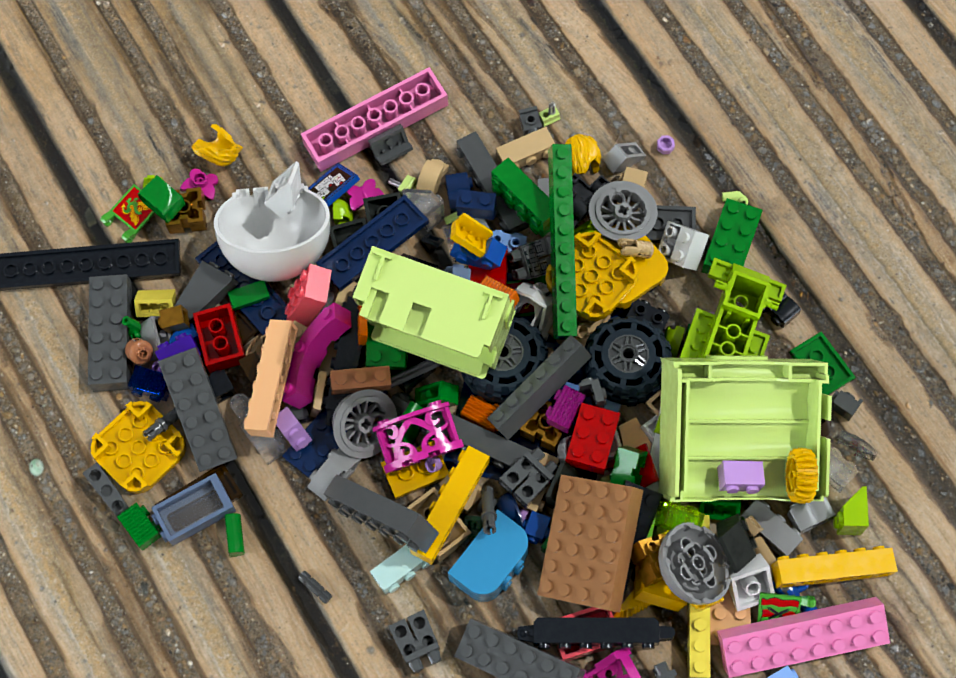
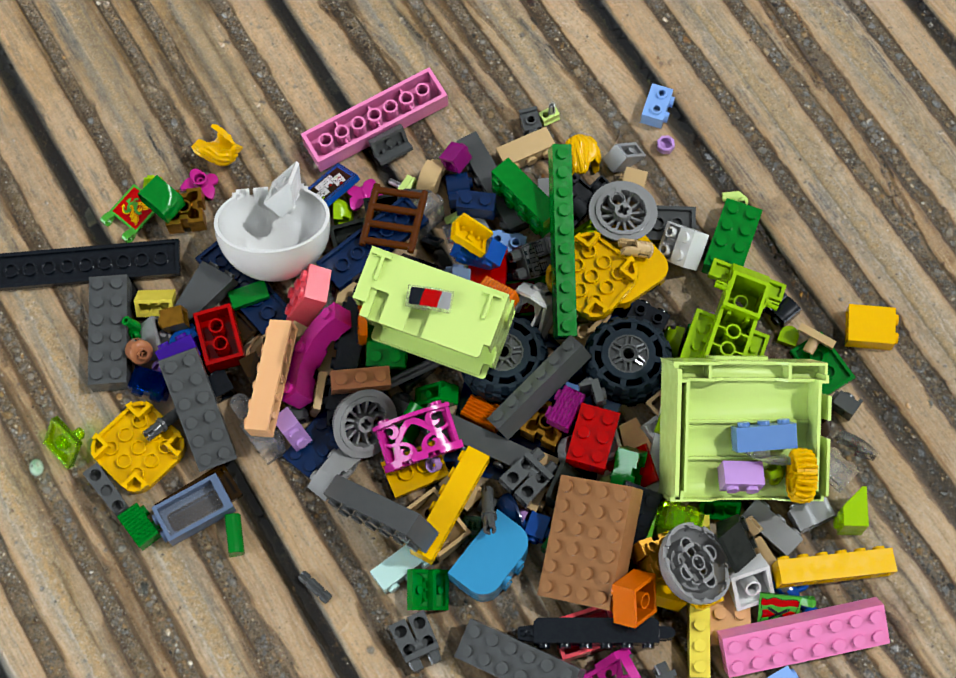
none -> clear neon green tile [43,416,85,469]
none -> reddish brown bar [359,183,428,254]
none -> slope [405,284,454,313]
none -> green slope [407,569,449,610]
none -> magenta brick [439,141,472,174]
none -> orange brick [611,569,657,628]
none -> light blue brick [640,83,675,129]
none -> medium blue brick [731,418,798,453]
none -> clear slope [744,450,791,465]
none -> lime tile [764,464,785,486]
none -> lime tile [777,326,799,348]
none -> tan tile [797,323,837,355]
none -> yellow brick [845,304,899,350]

